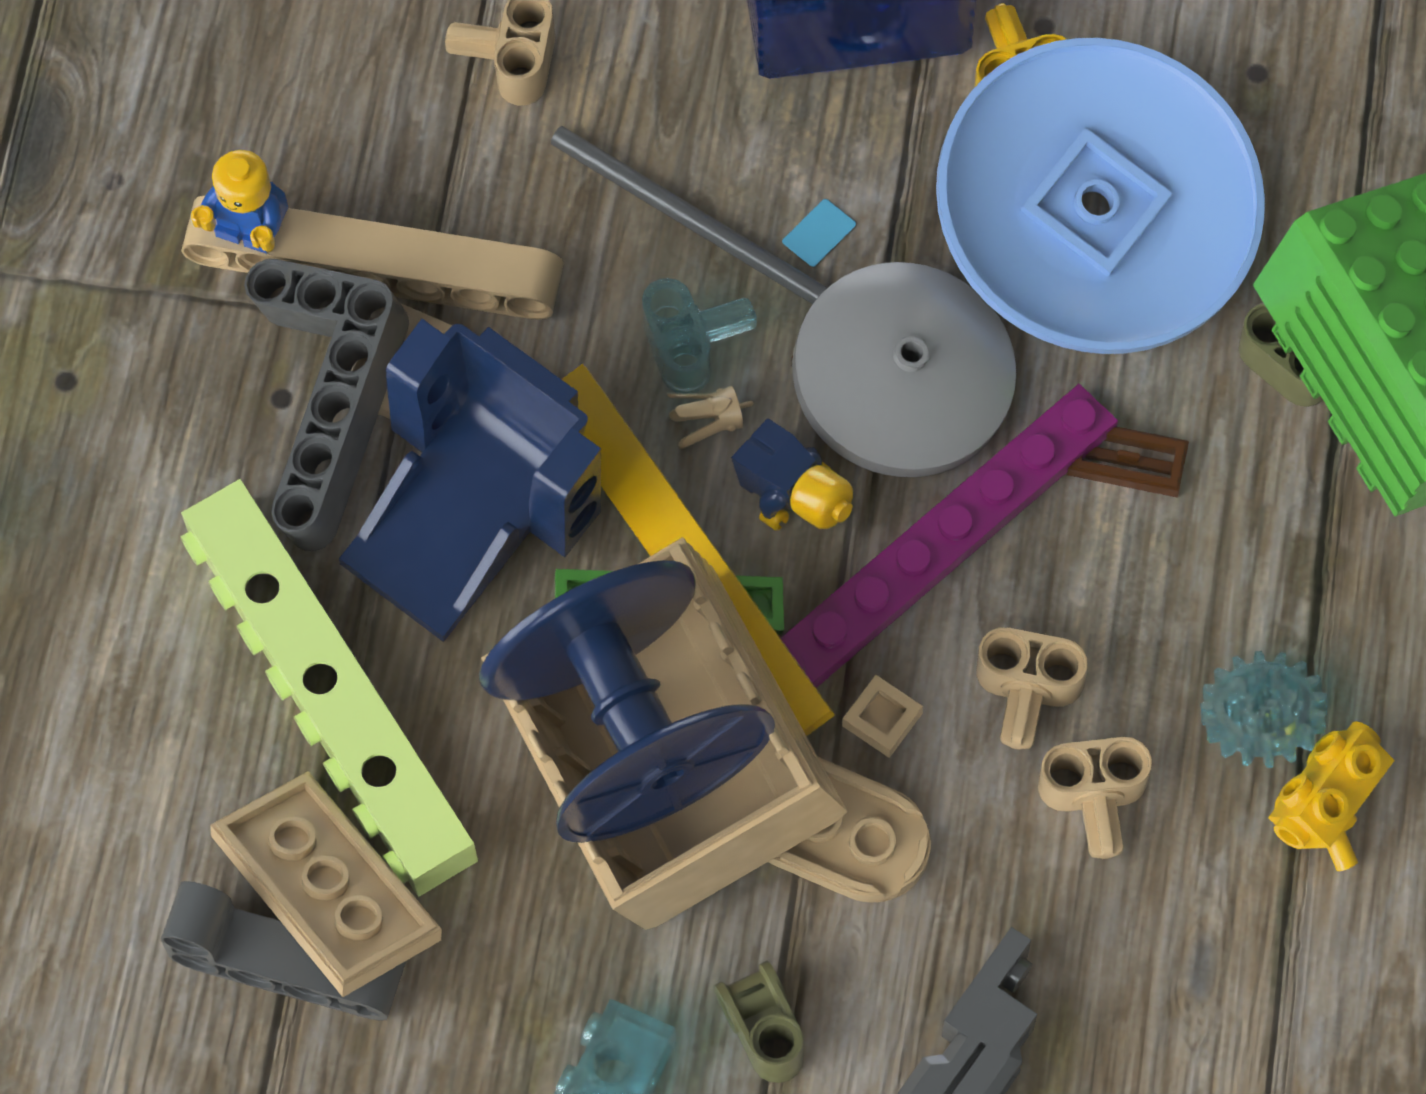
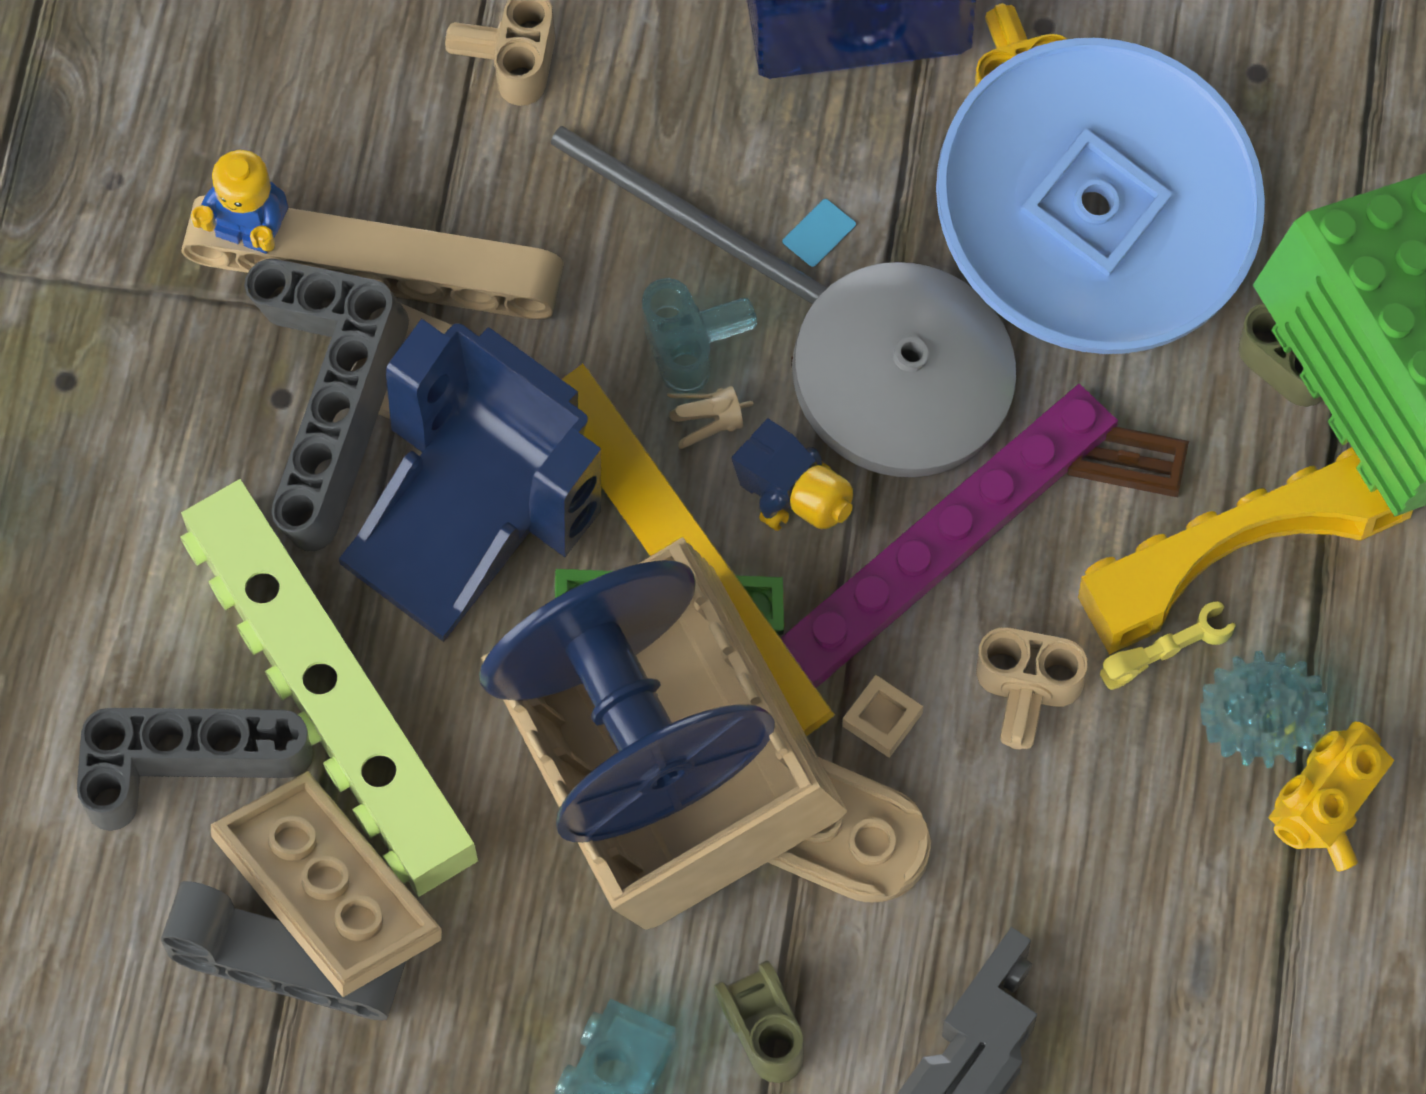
tan beam [1038,737,1152,859] -> none
none -> dark grey beam [77,708,314,831]
none -> yellow arch [1078,447,1413,655]
none -> light yellow piece [1100,601,1236,690]

